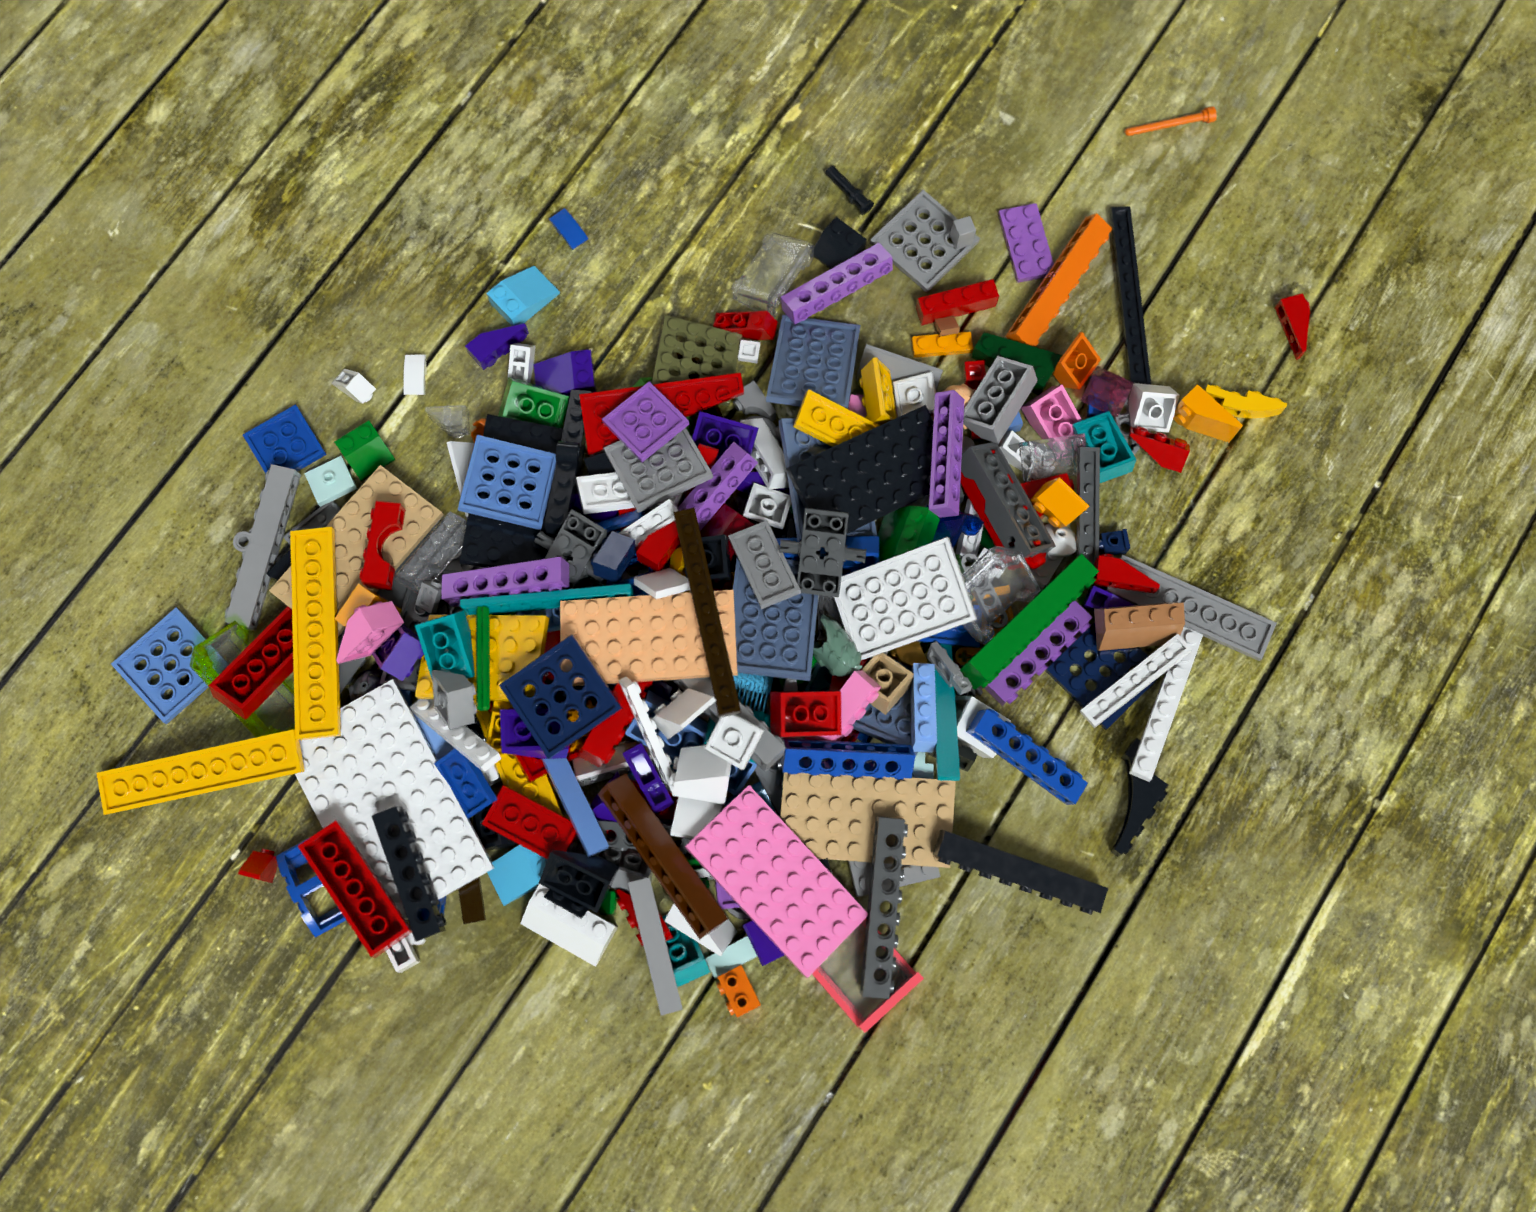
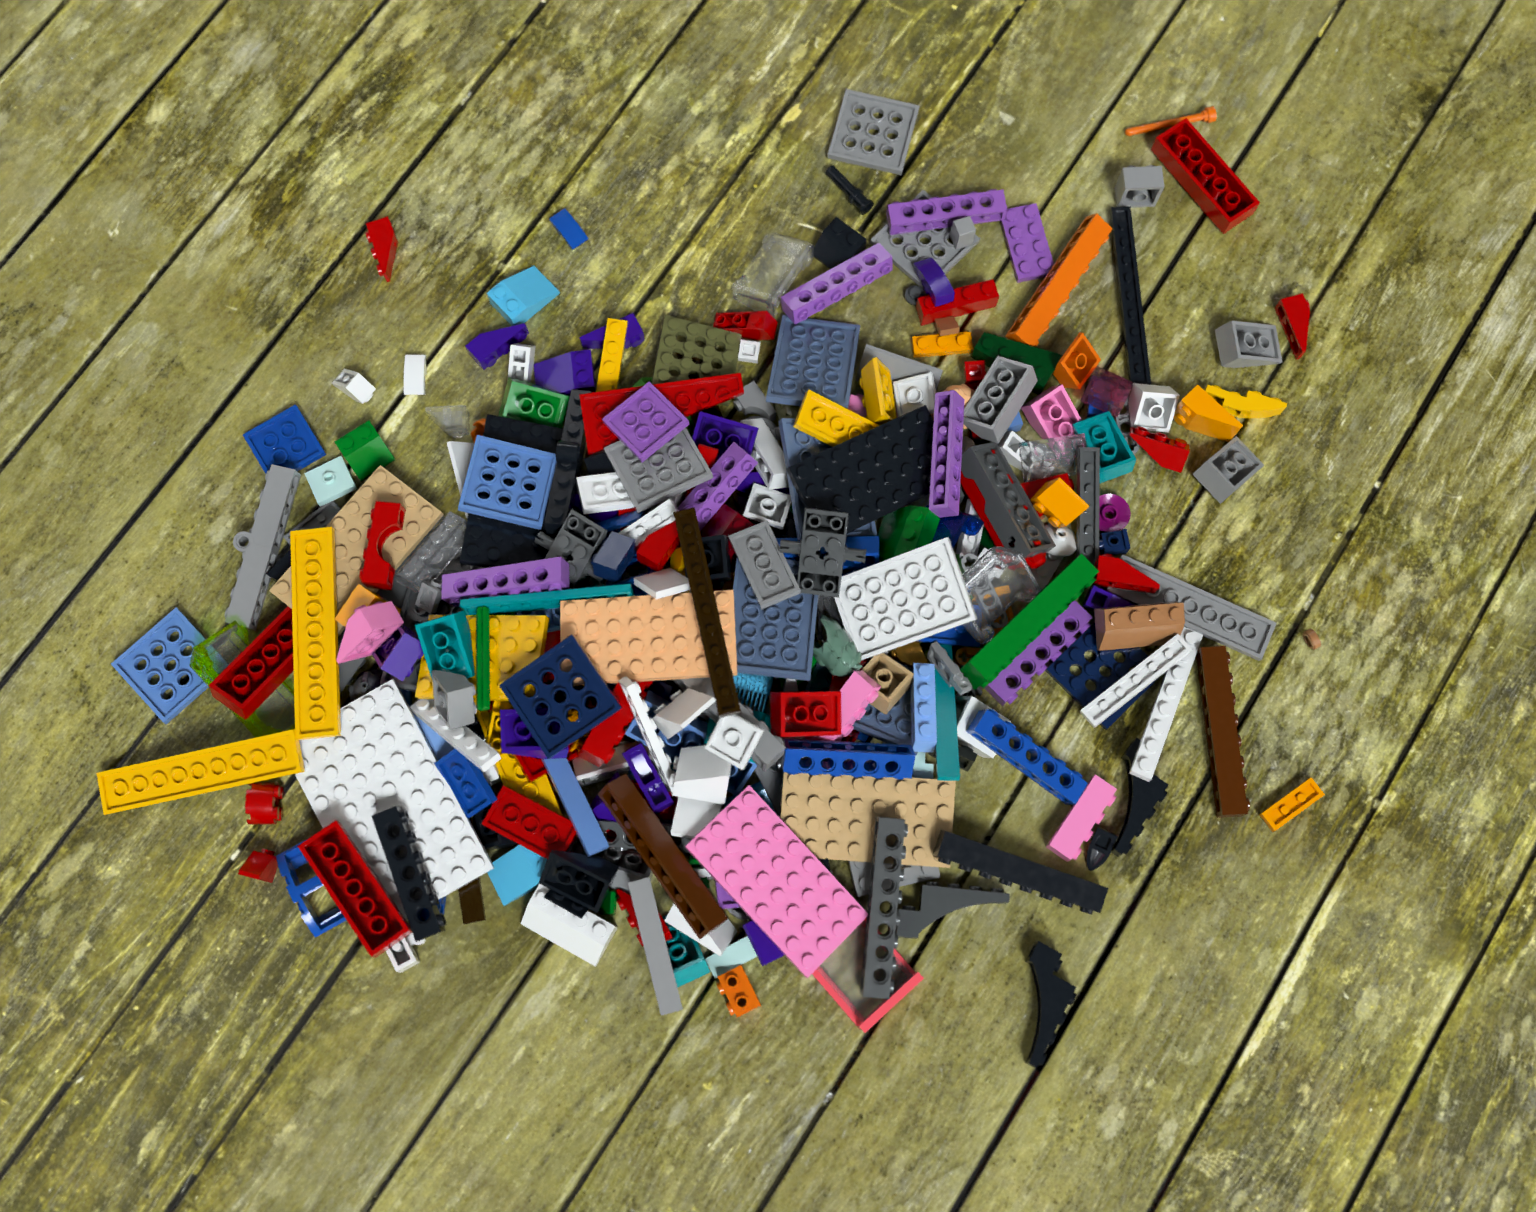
none -> red brick [245,781,284,825]
none -> red slope [365,216,398,282]
none -> dark purple slope [579,313,645,349]
none -> yellow plate [596,318,628,392]
none -> light grey piece [827,89,920,175]
none -> medium lavender brick [886,189,1008,235]
none -> dark grey arch [895,882,1010,939]
none -> dark grey plate [905,286,925,305]
none -> dark purple slope [913,257,955,307]
none -> black arch [1025,941,1077,1068]
none -> bright pink brick [1046,774,1117,862]
none -> black plate [1087,826,1118,871]
none -> magenta dish [1099,494,1131,533]
none -> light grey brick [1115,165,1164,208]
none -> red brick [1151,118,1260,234]
none -> light grey slope [1193,436,1264,504]
none -> reddish brown brick [1196,646,1250,818]
none -> light grey slope [1215,320,1282,368]
none -> light orange plate [1259,777,1325,832]
none -> medium nougat tile [1302,628,1321,650]

